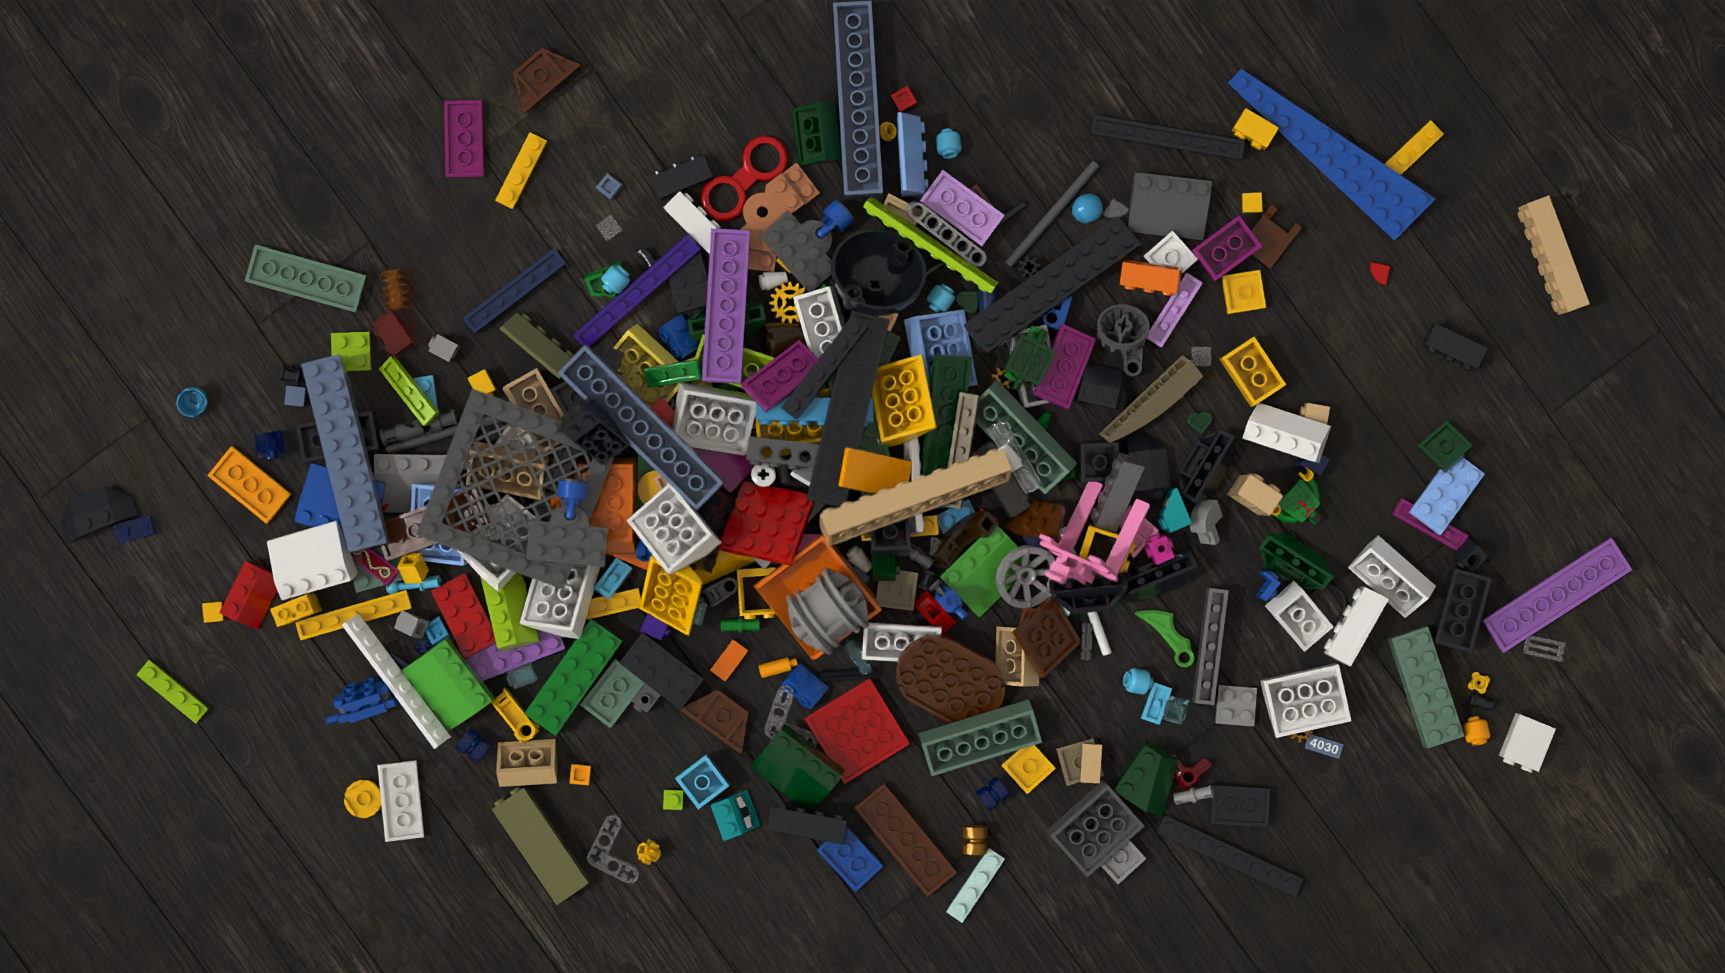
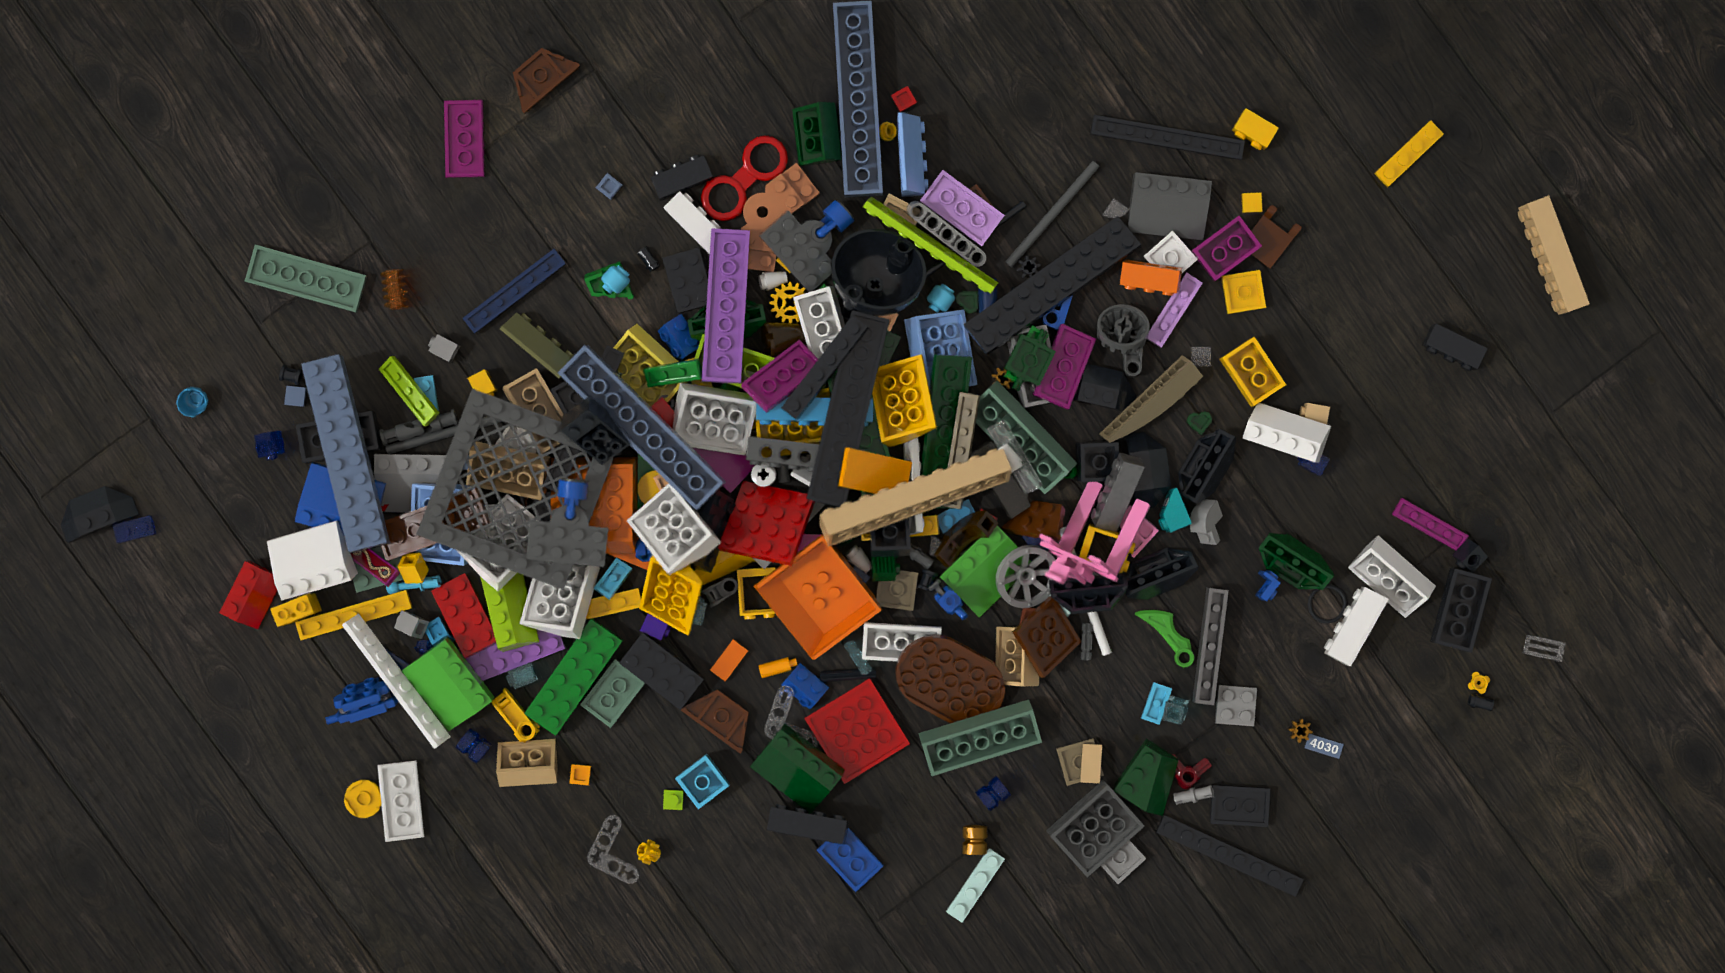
lime plate [137,660,209,724] -> none
yellow tile [202,602,225,623] -> none
light orange tile [207,446,292,524] -> none
lime plate [331,332,372,371] -> none
clear red brick [371,311,415,356] -> none
olive brick [492,786,590,905] -> none
yellow plate [495,132,547,210] -> none
dark purple tile [573,235,701,346] -> none
clear tile [596,215,623,242] -> none
dark grey brick [632,683,661,713] -> none
teal slope [710,790,760,841] -> none
green pin [721,617,760,633] -> none
light grey wheel [786,567,869,655] -> none
reddish brown plate [854,783,957,897] -> none
red slope [914,591,956,635] -> none
medium azure head [935,129,962,159] -> none
yellow plate [1001,745,1056,794] -> none
green tile [1037,412,1051,431] -> none
dark azure hair [1072,194,1103,224] -> none
medium azure head [1123,668,1153,695] -> none
dark pink brick [1144,533,1174,565] -> none
tan brick [1227,473,1283,515] -> none
blue wing [1228,69,1436,241] -> none
white slope [1260,663,1351,738] -> none
white slope [1265,581,1333,652] -> none
green torso [1271,467,1322,525] -> none
red tile [1370,262,1390,285] -> none
sand green brick [1387,626,1464,748] -> none
light blue plate [1409,458,1485,535] -> none
dark green plate [1418,420,1474,473] -> none
light orange head [1463,716,1490,746] -> none
medium lavender plate [1481,538,1632,653] -> none
white brick [1499,713,1556,773] -> none

